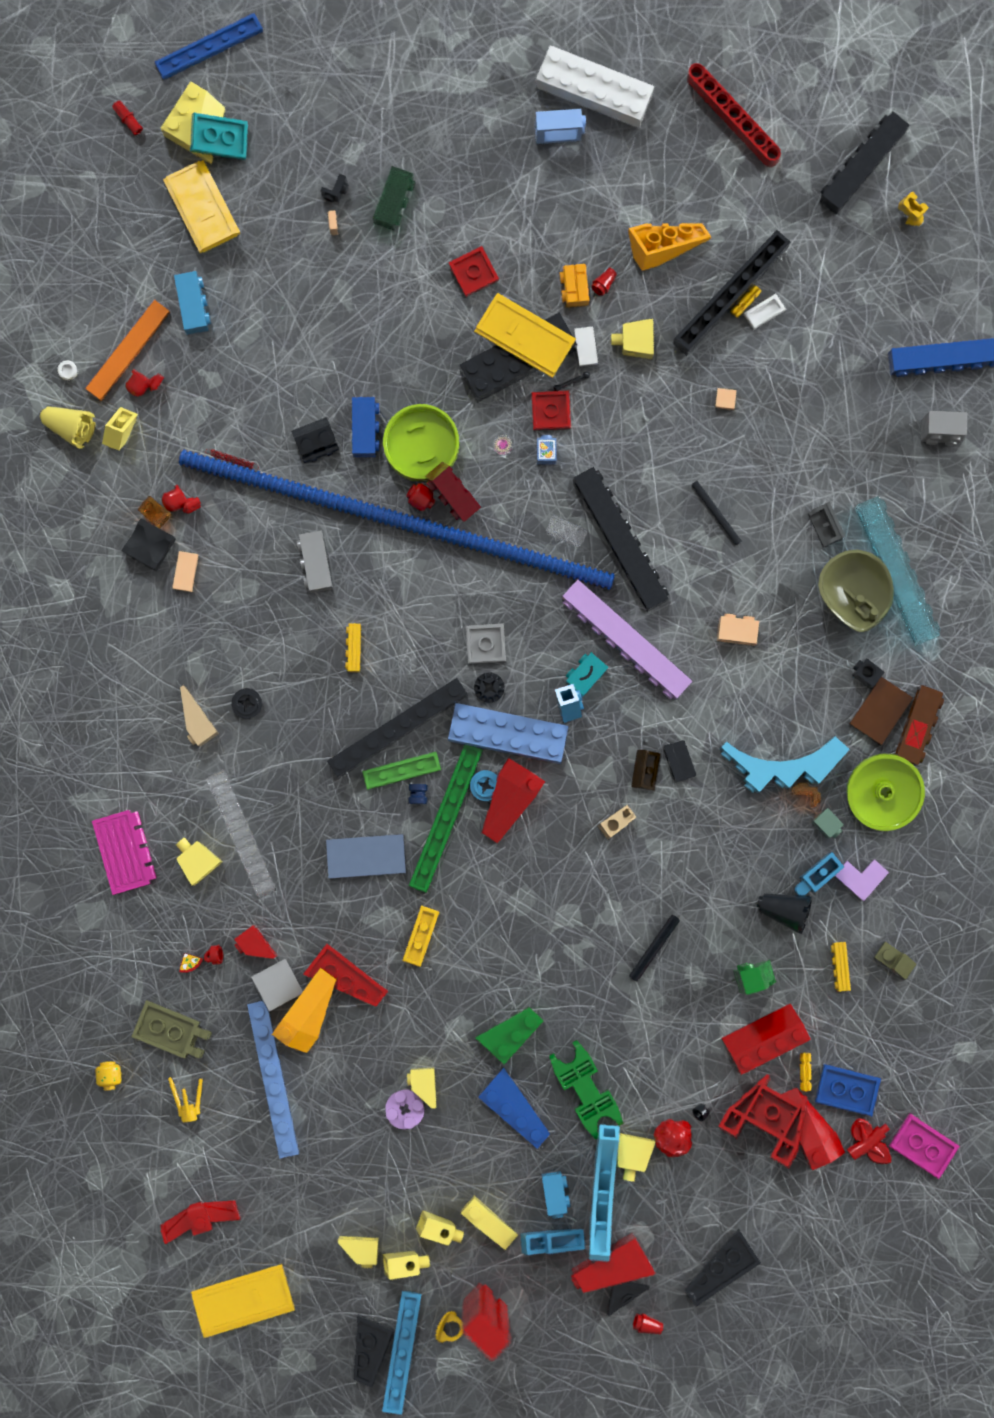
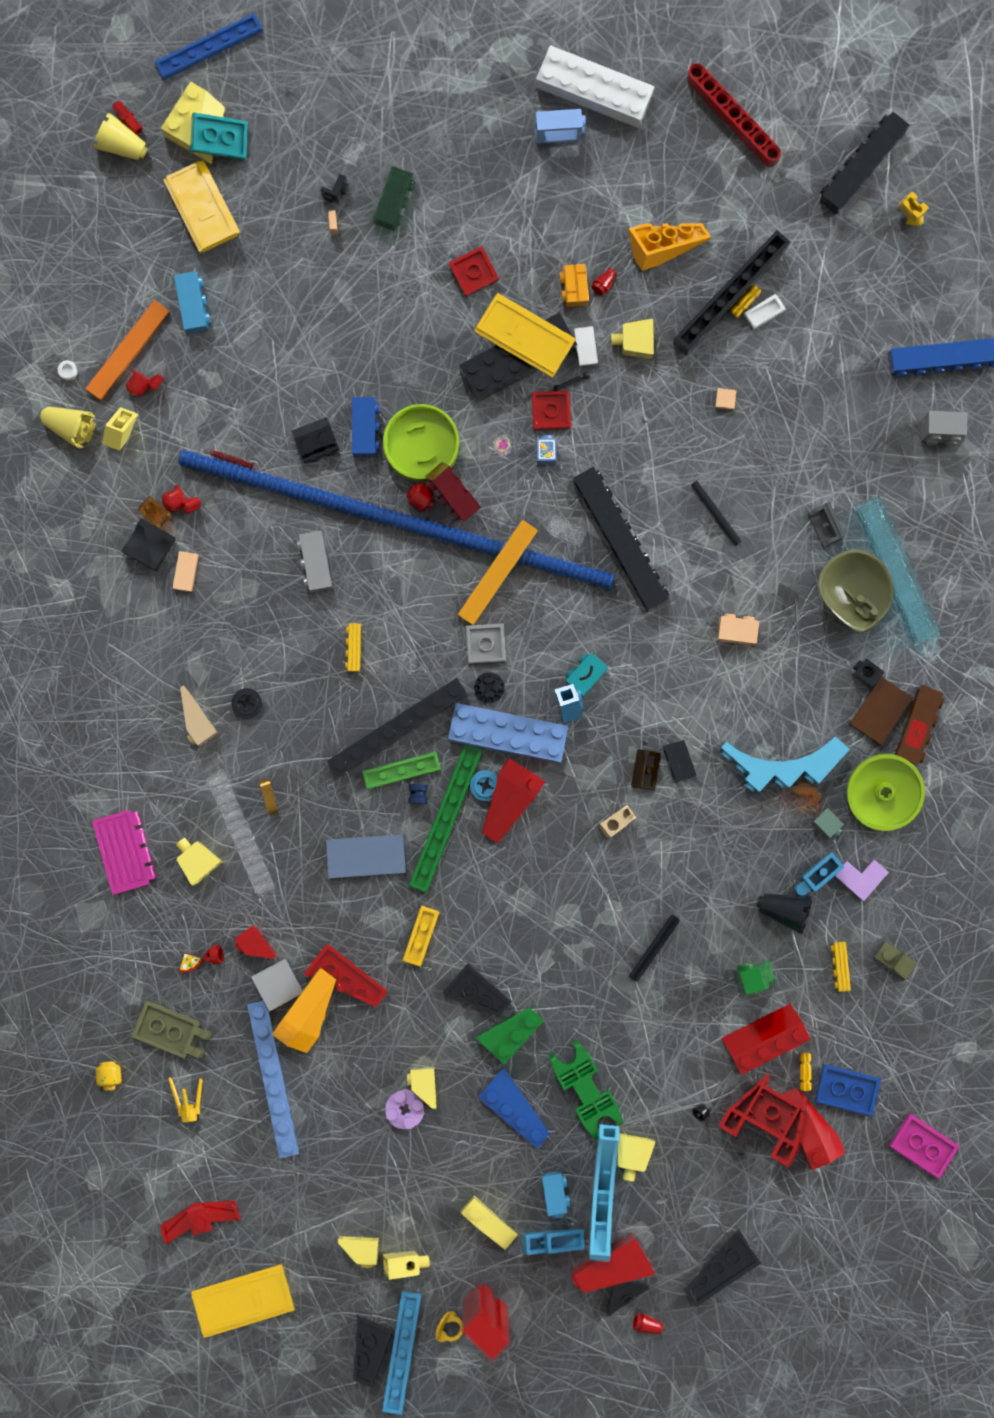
light yellow torso [416,1210,464,1245] -> none
lavender brick [562,580,692,700] -> none
red hair [654,1119,692,1157] -> none
red plant [846,1118,891,1164] -> none
none -> light yellow cone [93,113,148,160]
none -> pearl gold beam [260,778,278,815]
none -> black wing [442,963,512,1017]
none -> light orange tile [458,519,538,625]

